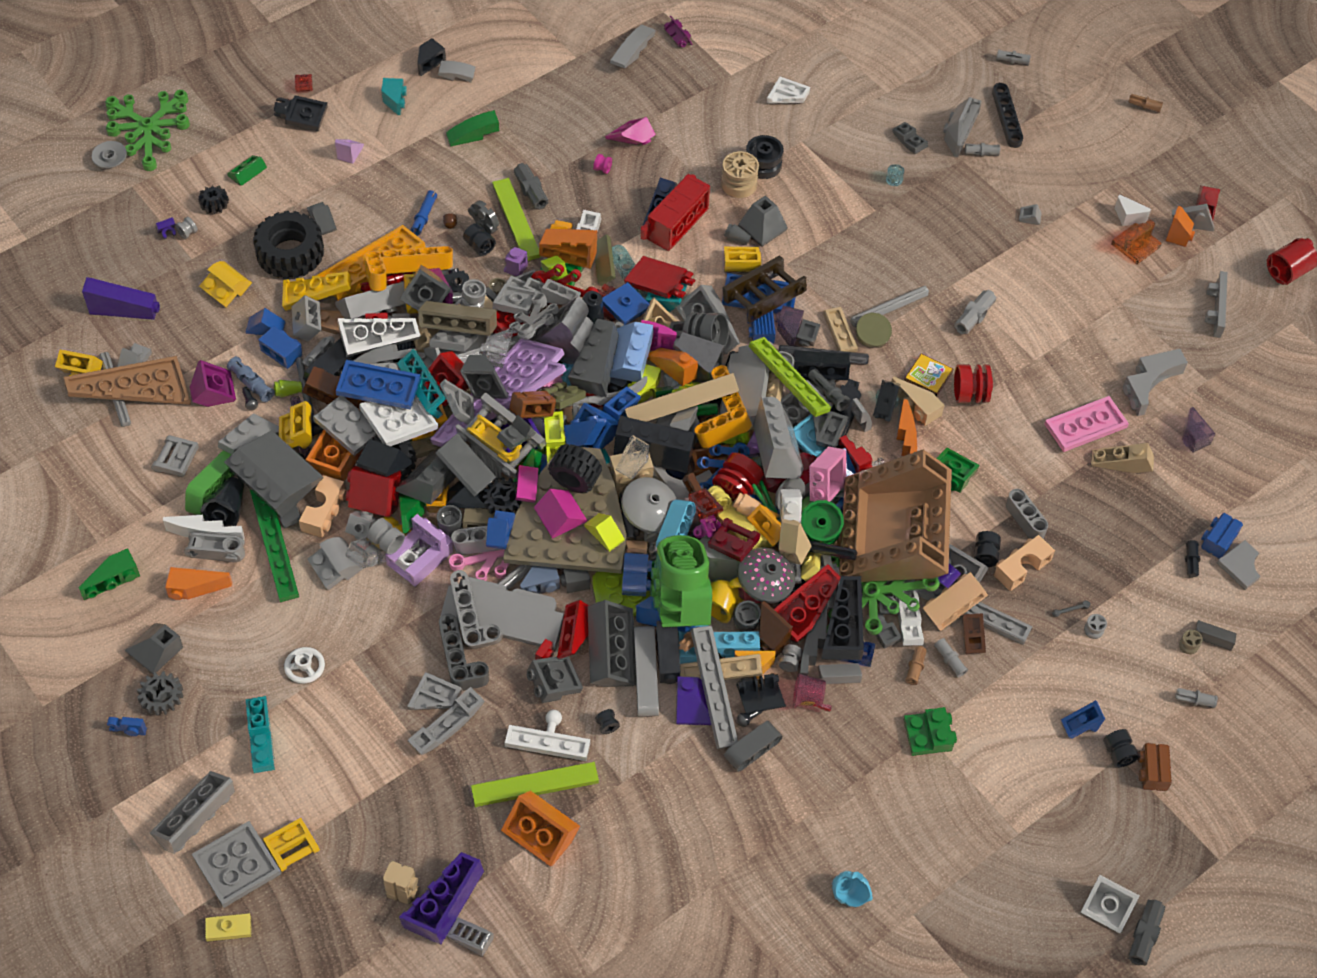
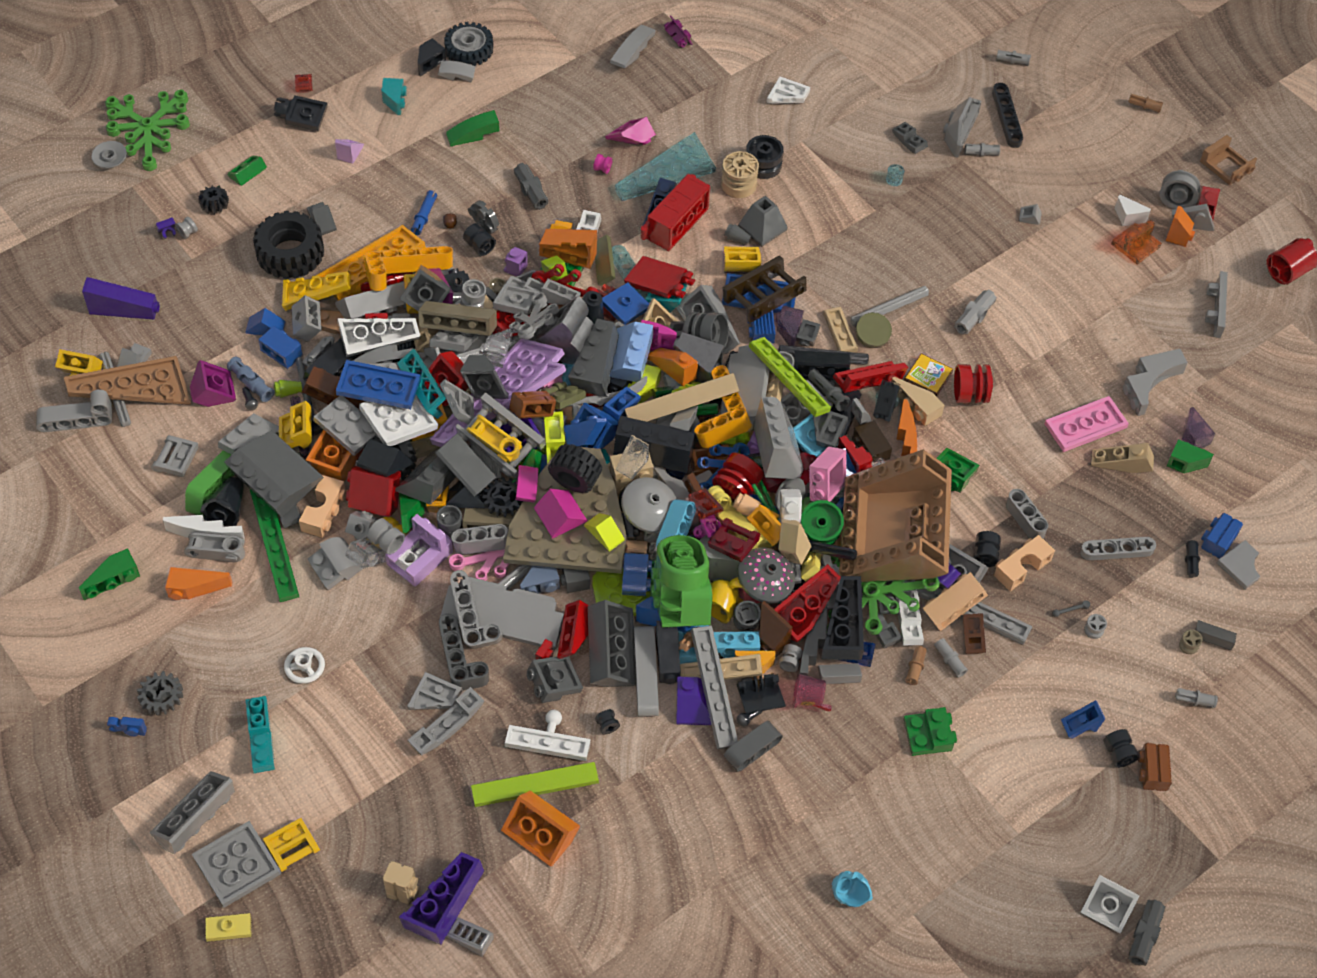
dark grey slope [125,623,184,674] -> none
yellow brick [199,261,252,308] -> none
blue slope [486,511,515,550] -> none
lime tile [492,178,541,261] -> none
dark grey slope [497,415,536,450] -> none
none -> light grey beam [36,390,112,432]
none -> black wheel [444,22,493,66]
none -> clear light blue wing [615,132,716,202]
none -> red fence [833,361,908,393]
none -> dark brown brick [852,420,892,466]
none -> light grey beam [1080,537,1156,560]
none -> light grey wheel [1159,170,1201,209]
none -> green slope [1167,439,1214,474]
none -> medium nougat window [1200,135,1257,185]

